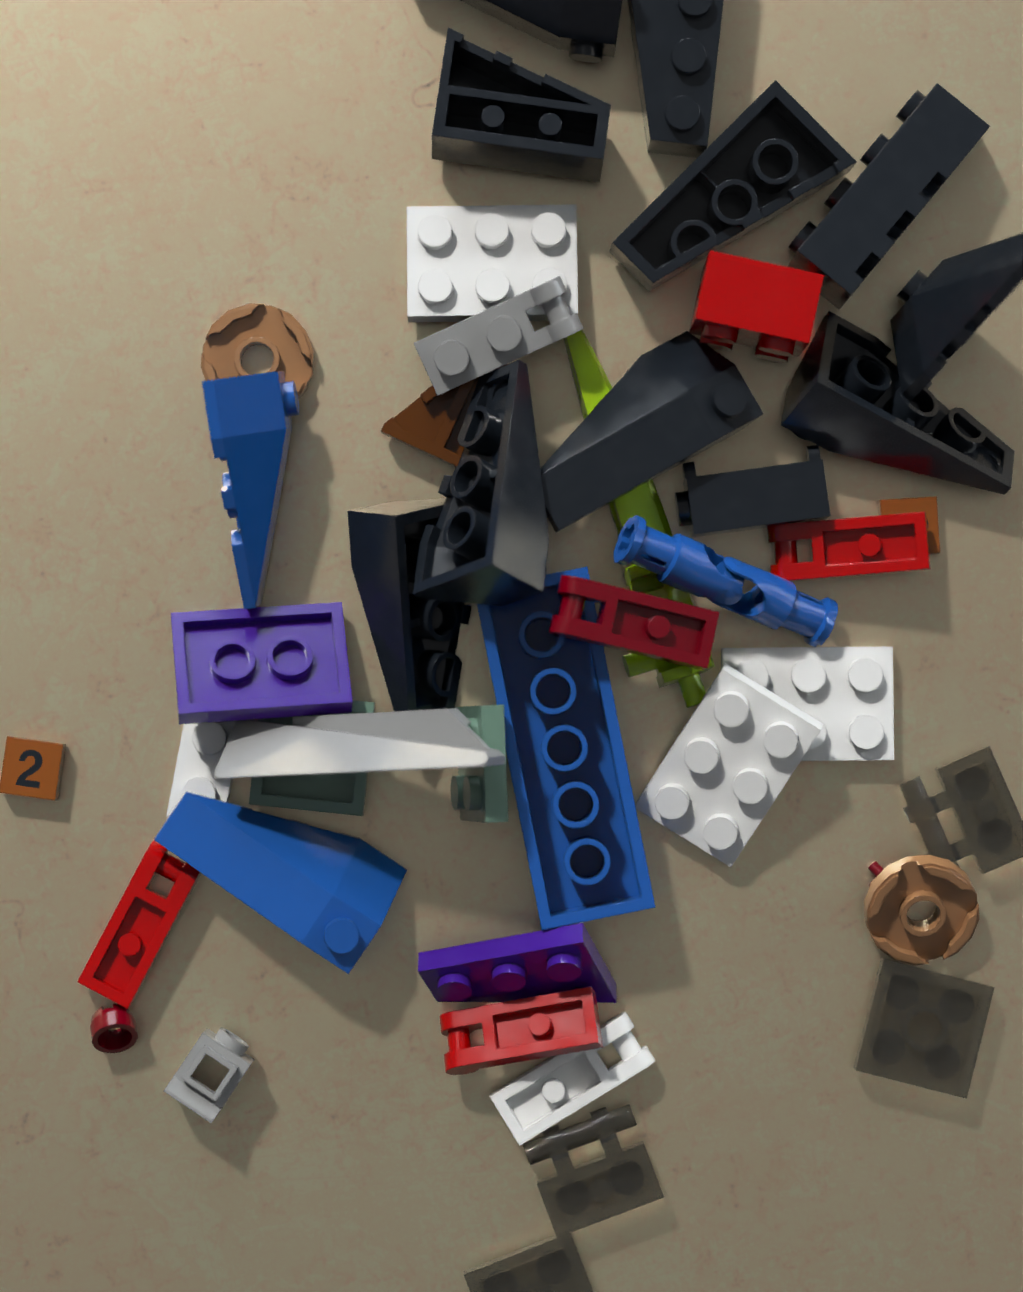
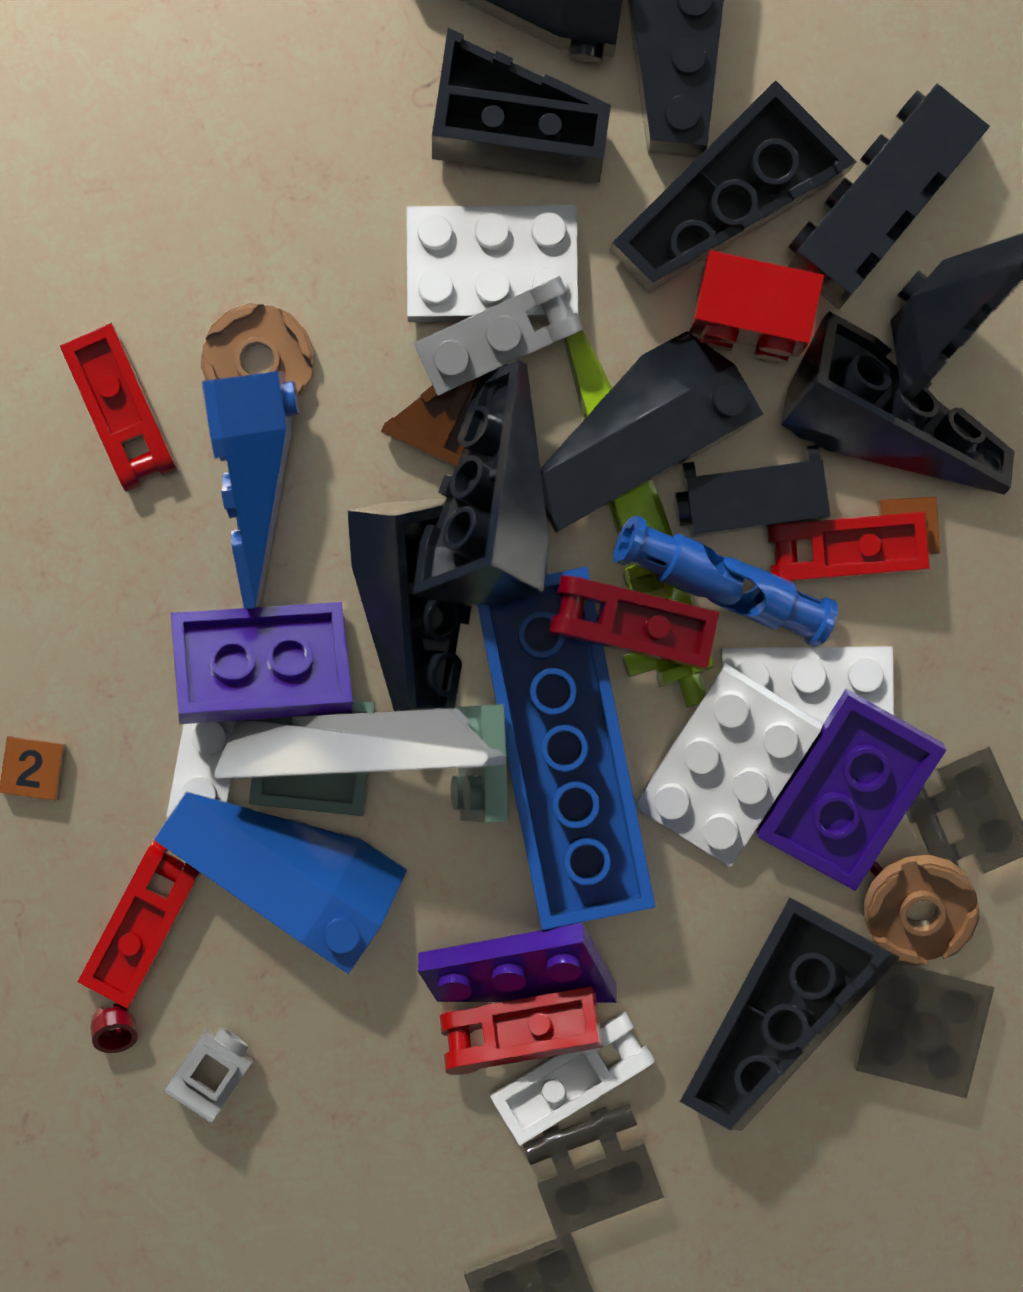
none -> red plate [60,323,178,492]
none -> black wedge [680,897,900,1131]
none -> dark purple plate [756,689,946,891]

